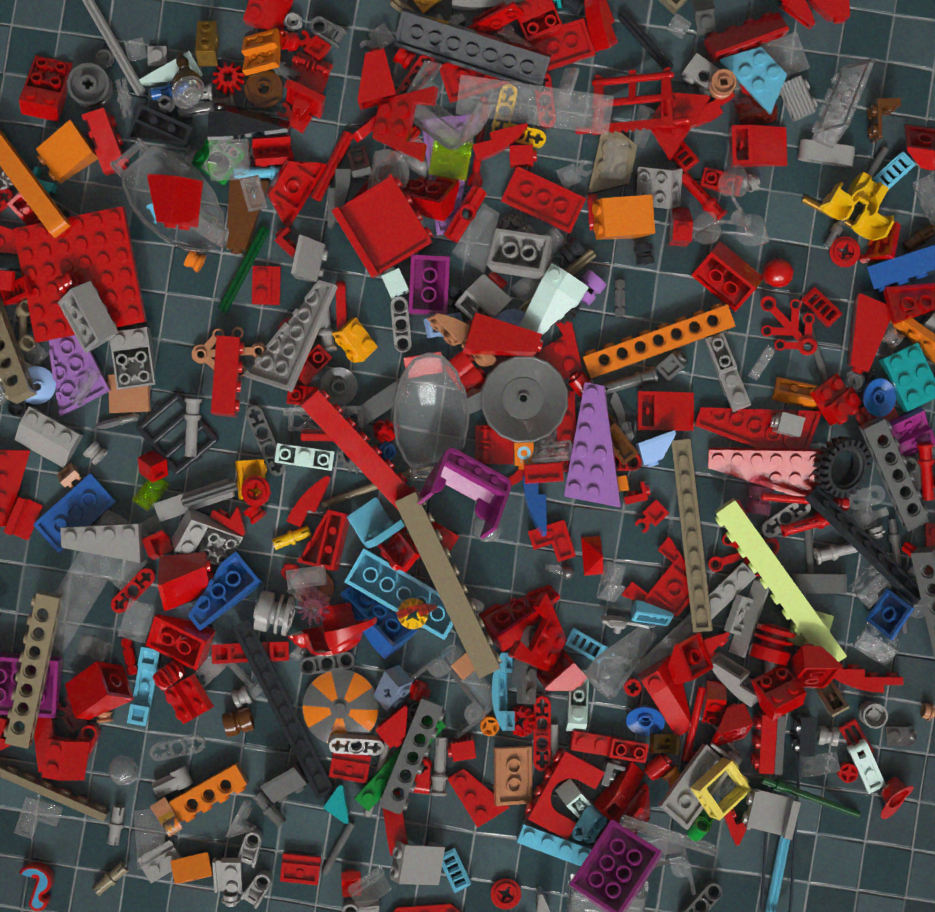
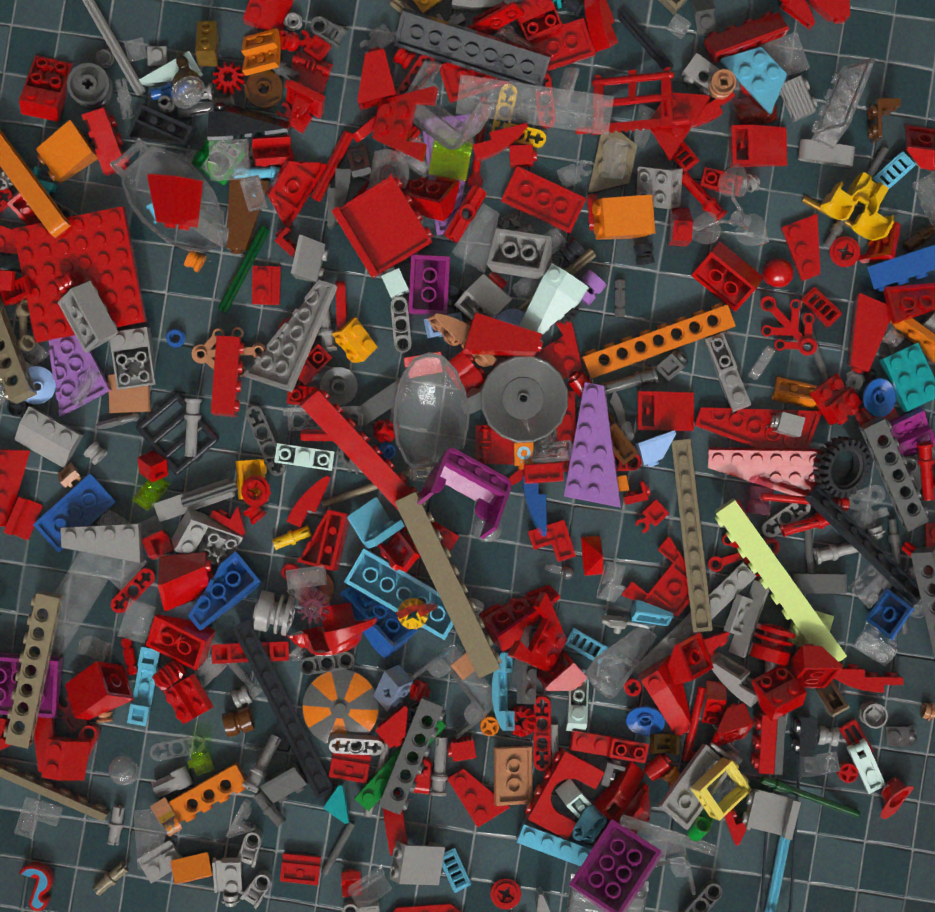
none -> blue plate [166,328,186,347]
none -> clear neon green bracket [187,751,214,776]
none -> light grey pin [242,735,281,793]
none -> red wing [781,214,820,282]

